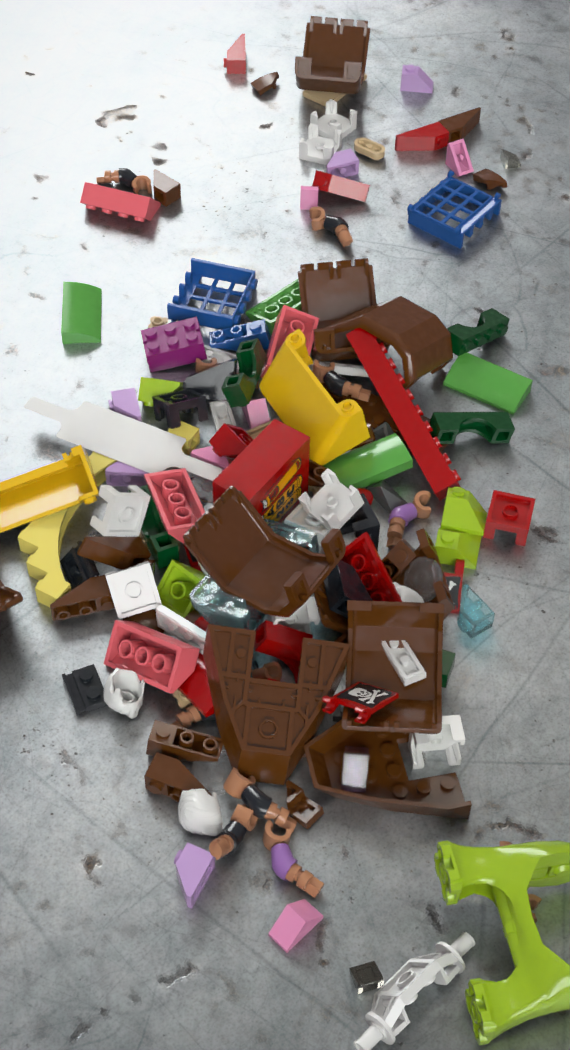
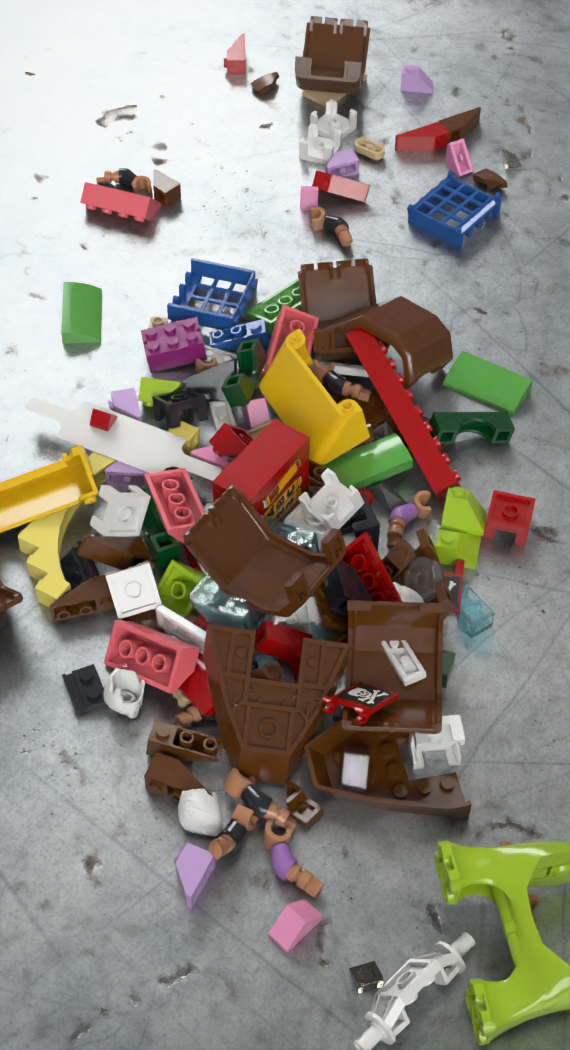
dark green arch [447,308,510,356] -> none
none -> red slope [89,408,117,432]

